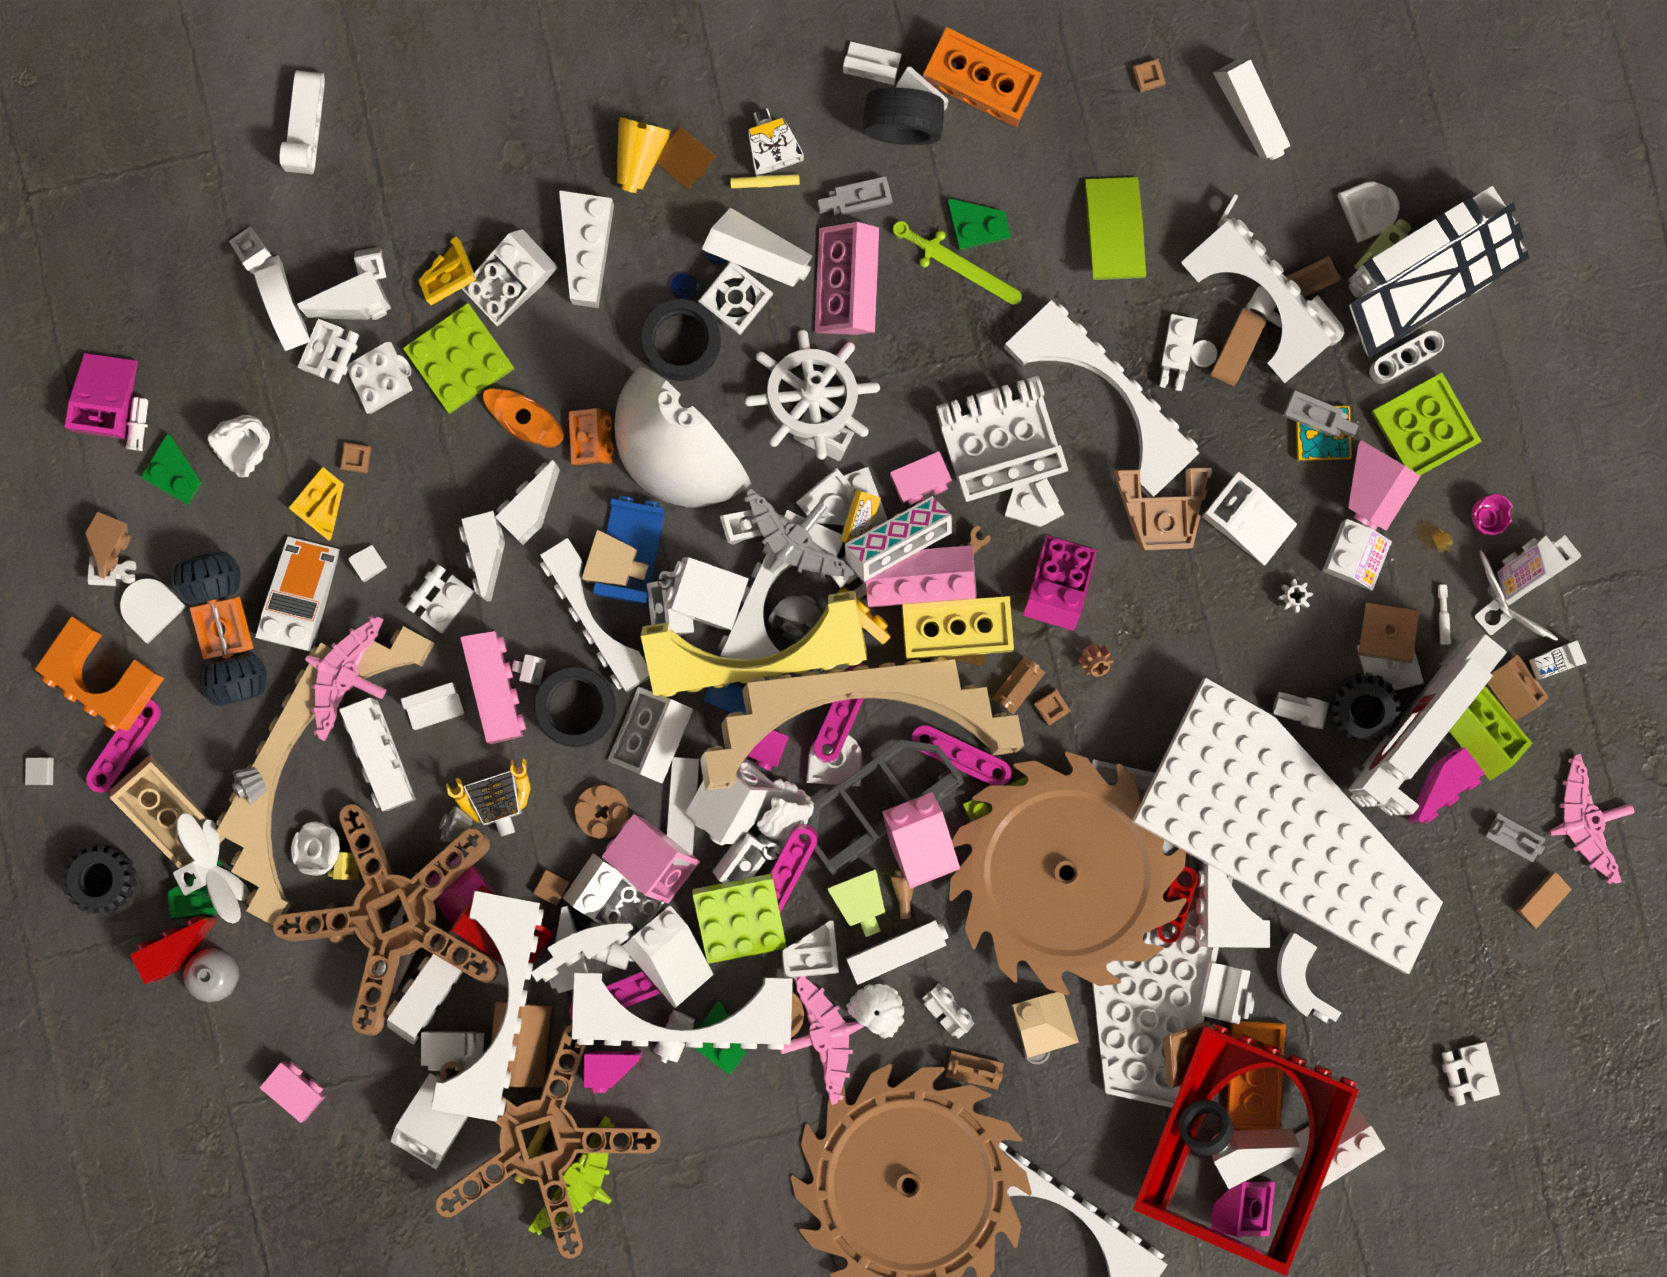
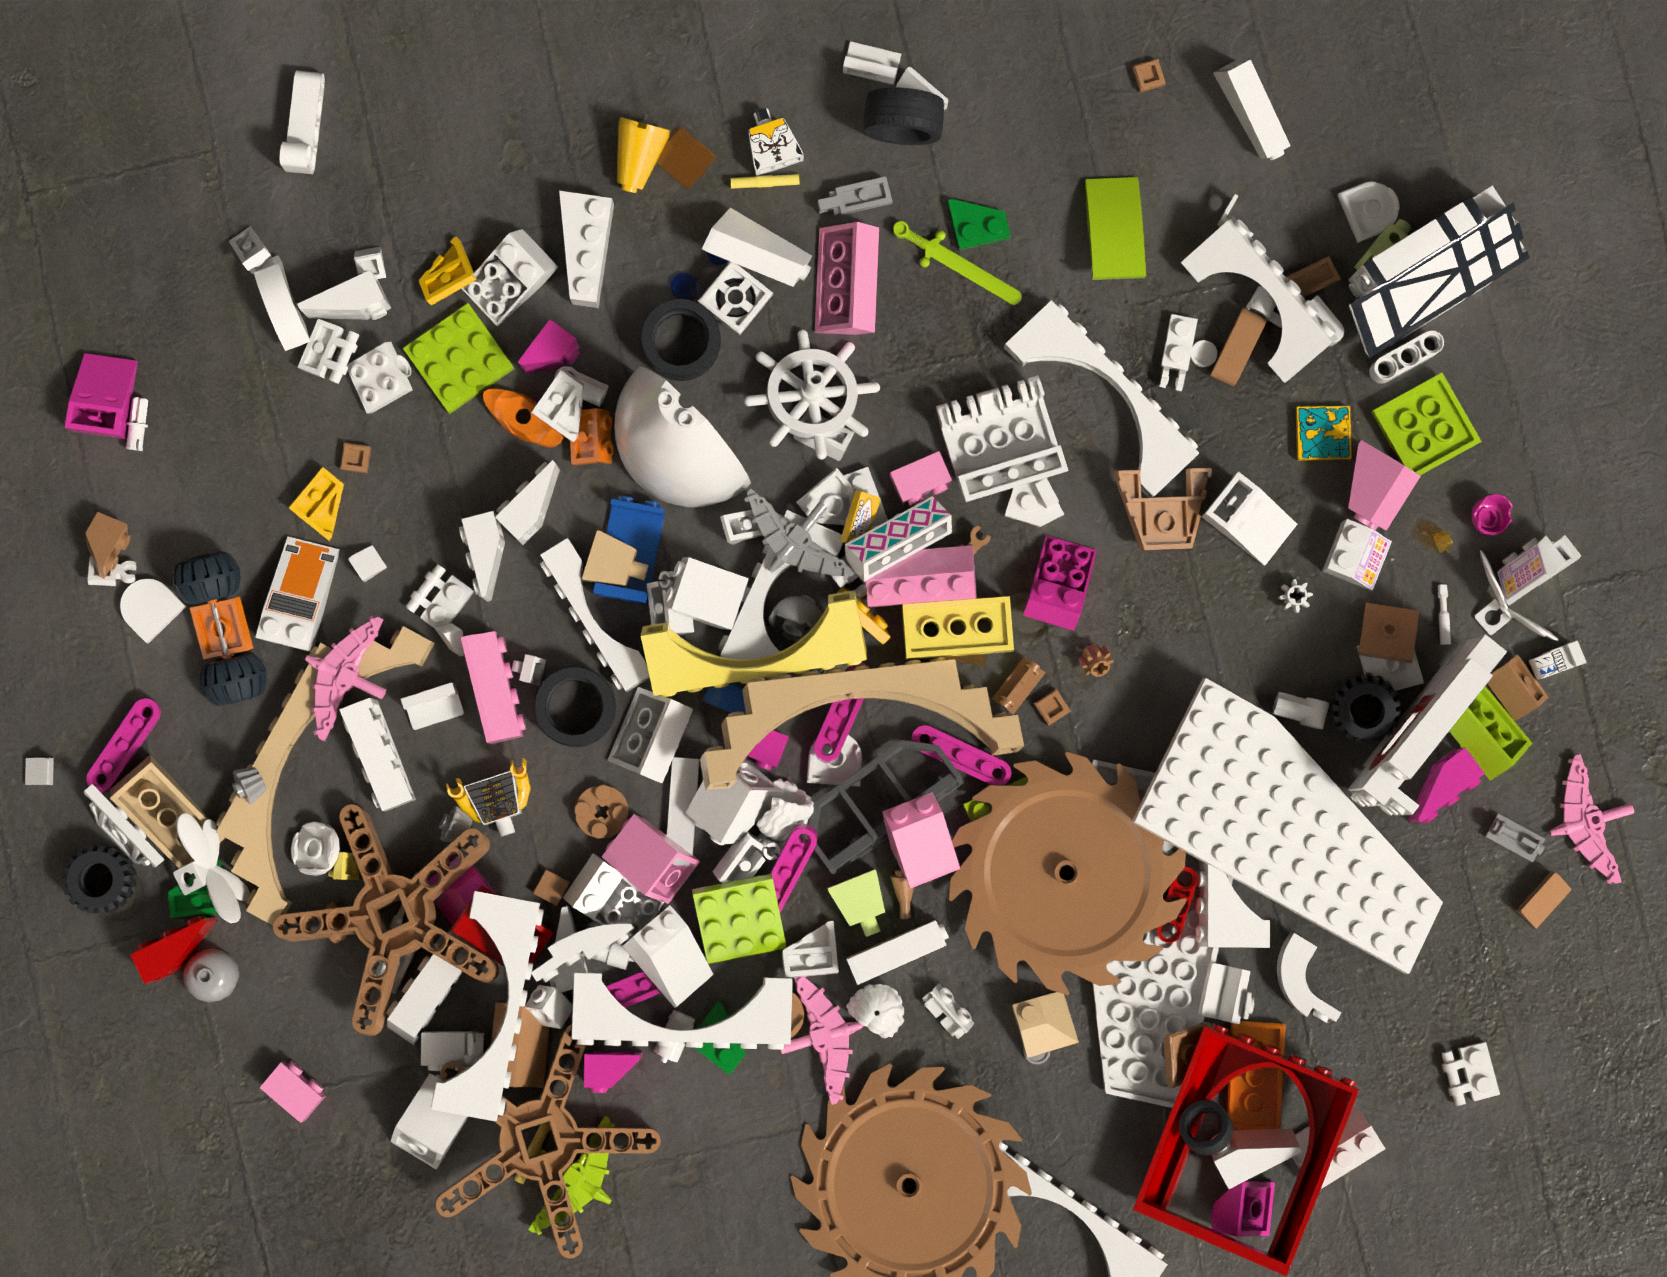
orange arch [35,617,164,731] -> none
green wing [141,434,202,505] -> none
white hair [208,415,270,478] -> none
orange brick [923,27,1042,128] -> none
medium nougat hinge [945,1051,1004,1090] -> none
light grey hinge [1283,390,1359,437] -> none
none -> white wing [84,784,164,867]
none -> white slope [435,623,464,656]
none -> dark pink slope [518,320,580,374]
none -> white brick [525,985,573,1029]
none -> white wing [531,368,585,442]
none -> white piece [555,366,609,407]

